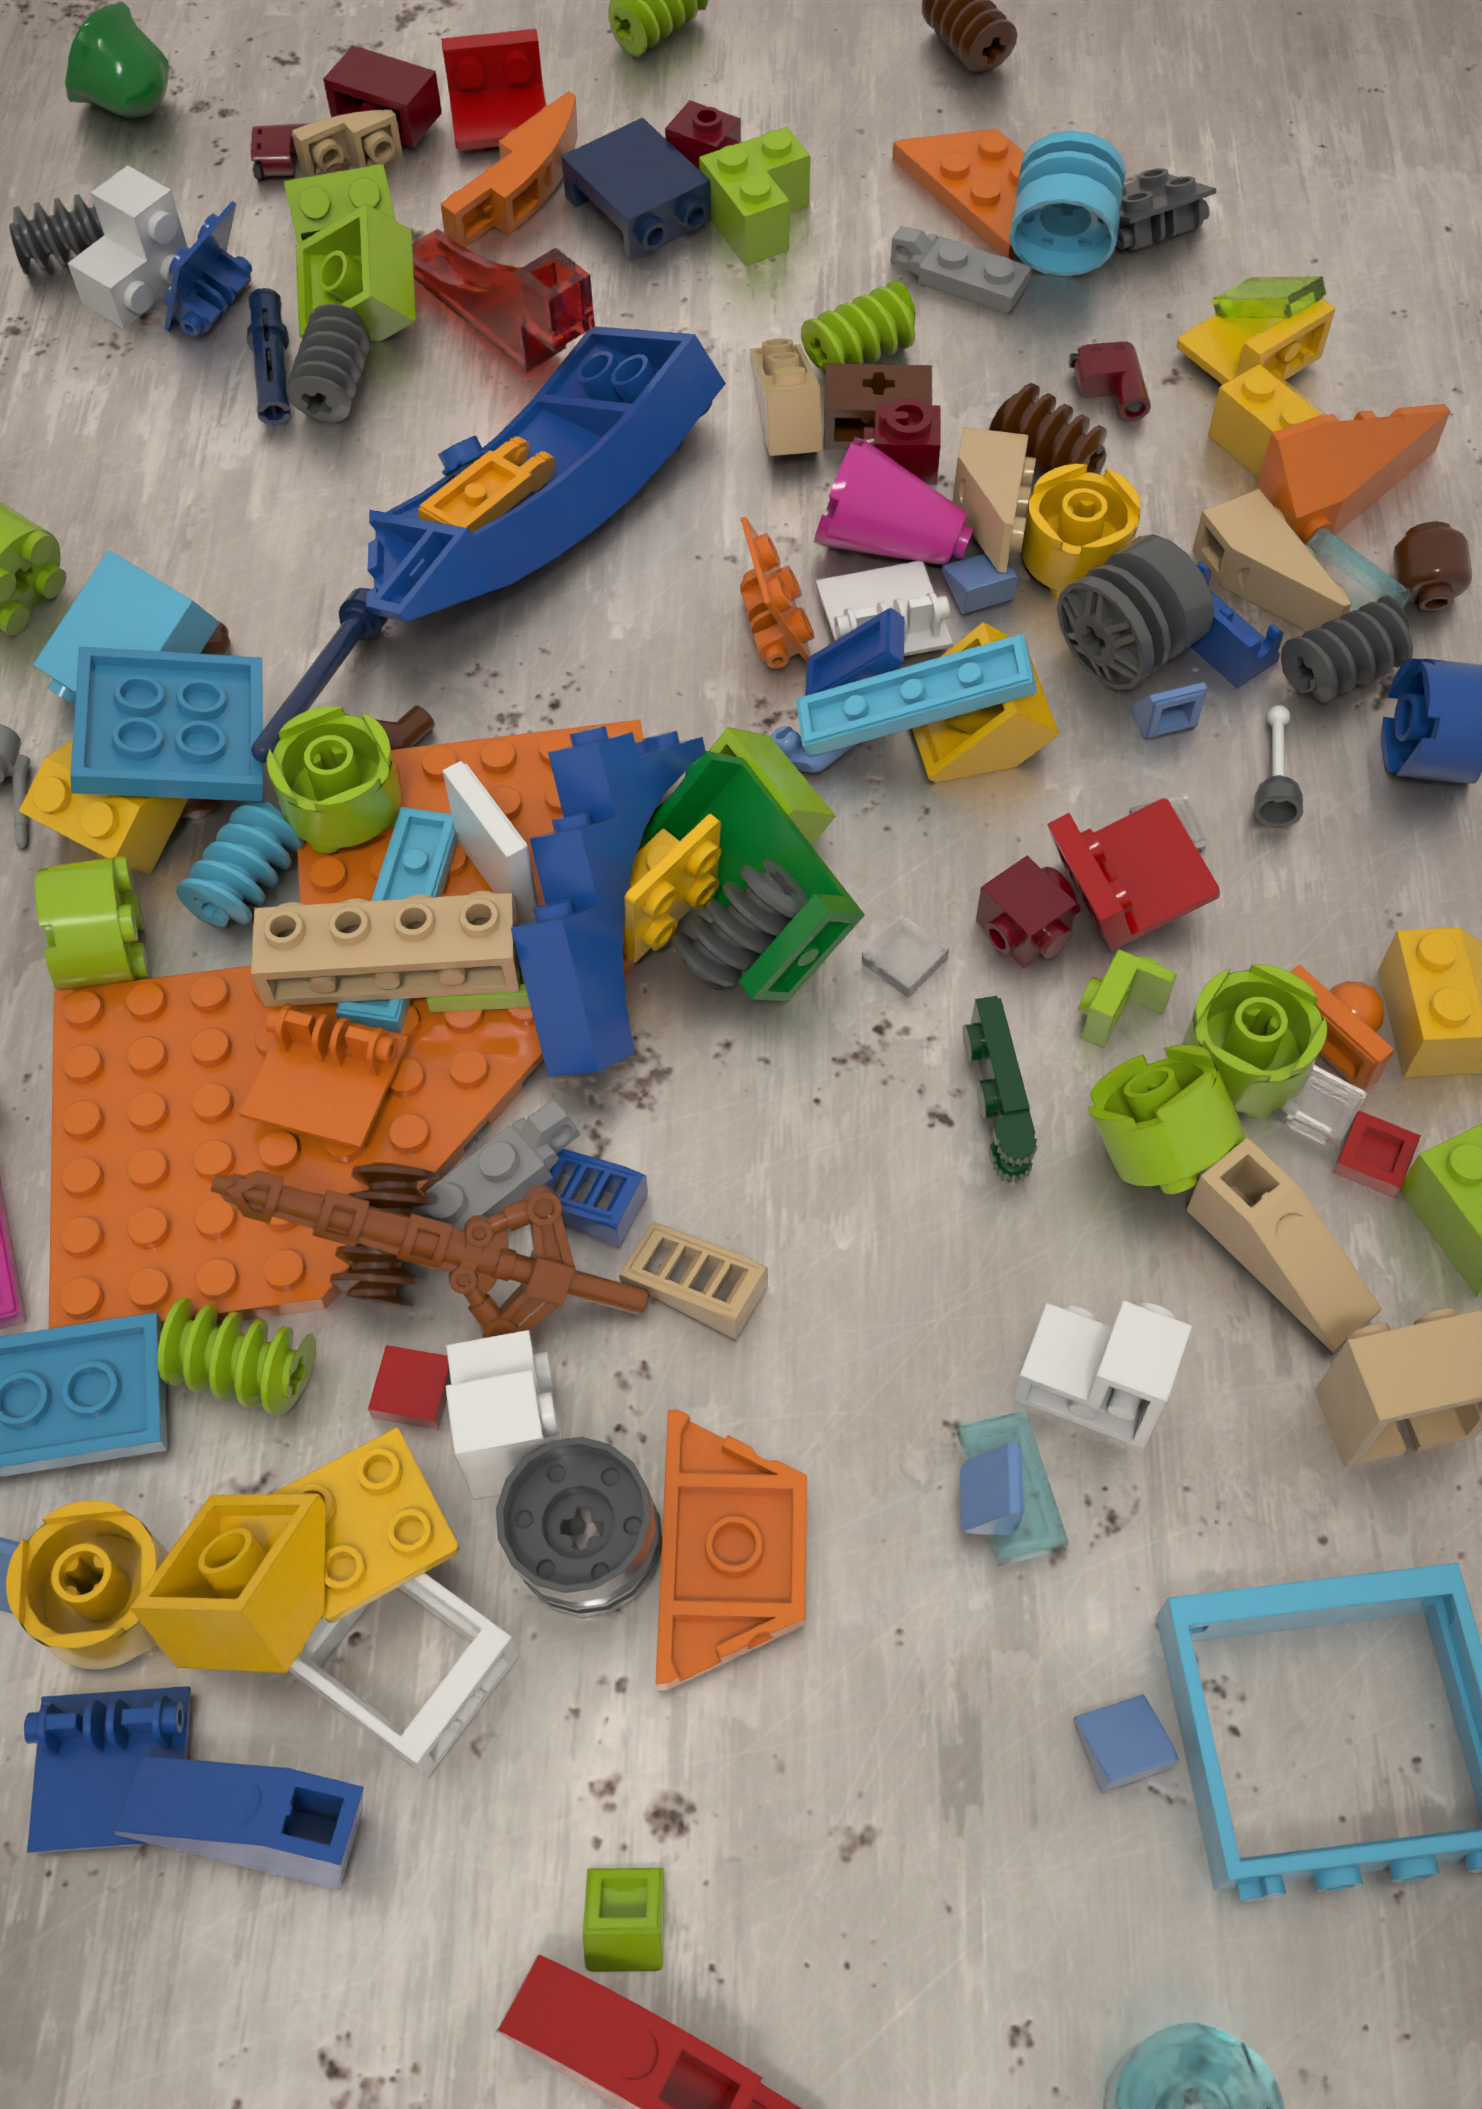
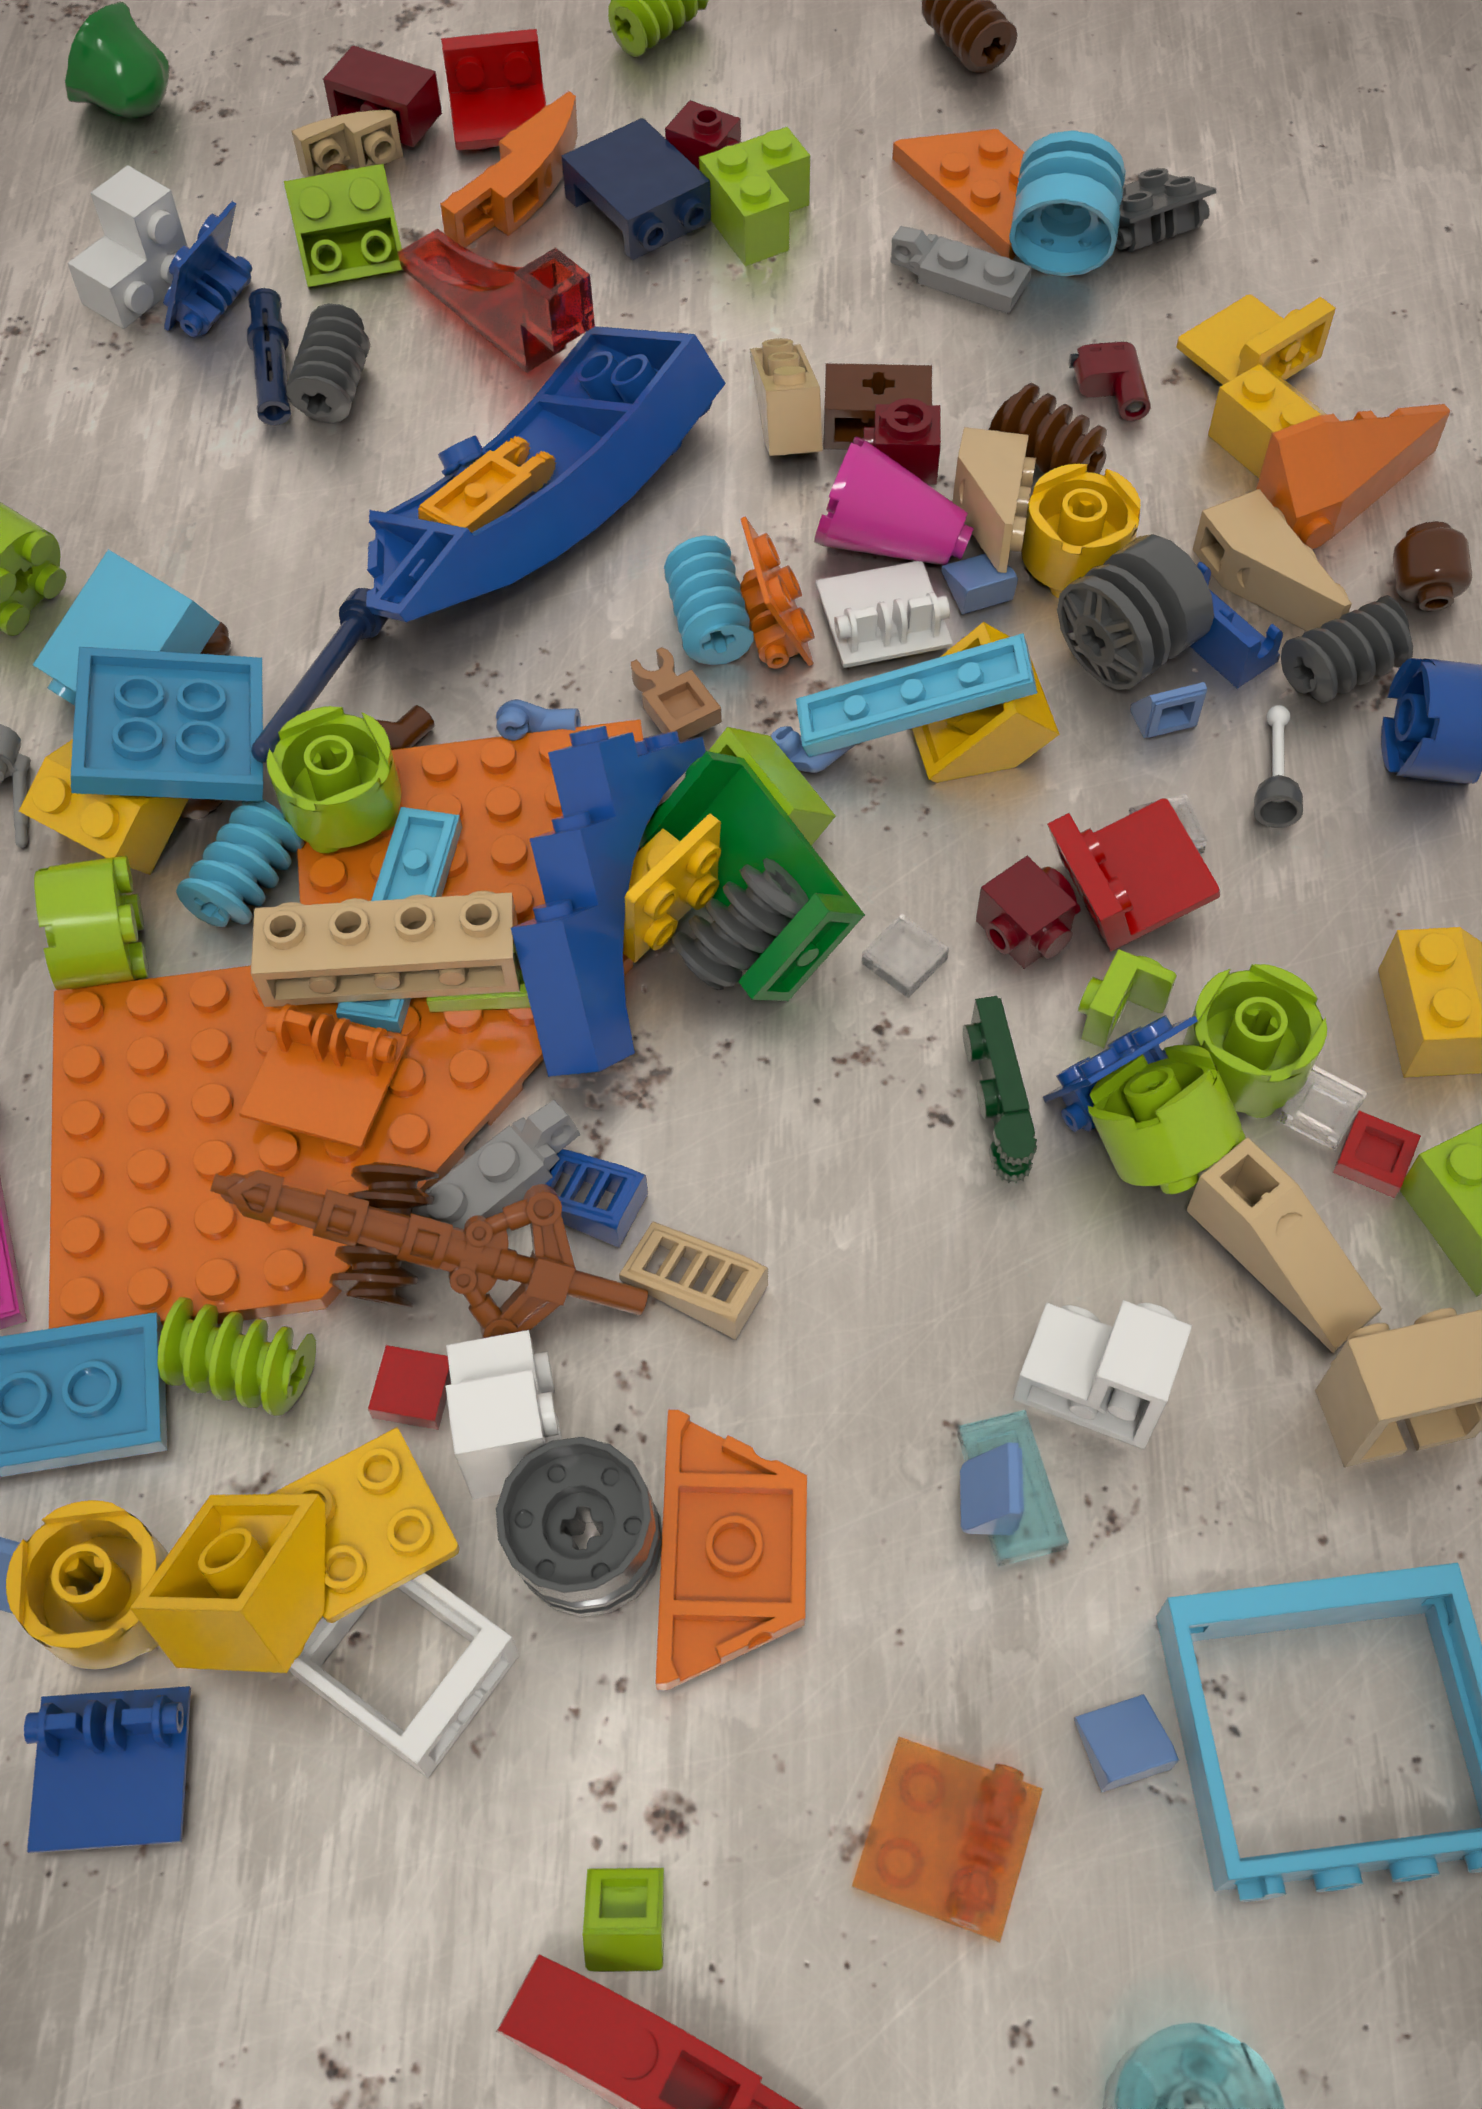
dark grey piece [9,194,104,275] -> none
blue slope [114,1756,364,1890] -> none
dark red piece [251,123,310,179] -> none
lime slope [295,203,416,341] -> none
white tile [442,761,538,925] -> none
lime piece [801,280,916,370] -> none
blue tile [805,607,905,696] -> none
clear neon green tile [1212,276,1326,318] -> none
orange tile [1290,964,1395,1093] -> none
clear light blue tile [1307,527,1412,609] -> none
none -> medium blue arm [496,699,581,741]
none -> medium nougat plate [631,647,722,741]
none -> medium azure piece [664,535,753,665]
none -> clear orange hinge [852,1737,1043,1943]
none -> blue hinge [1042,1015,1198,1132]

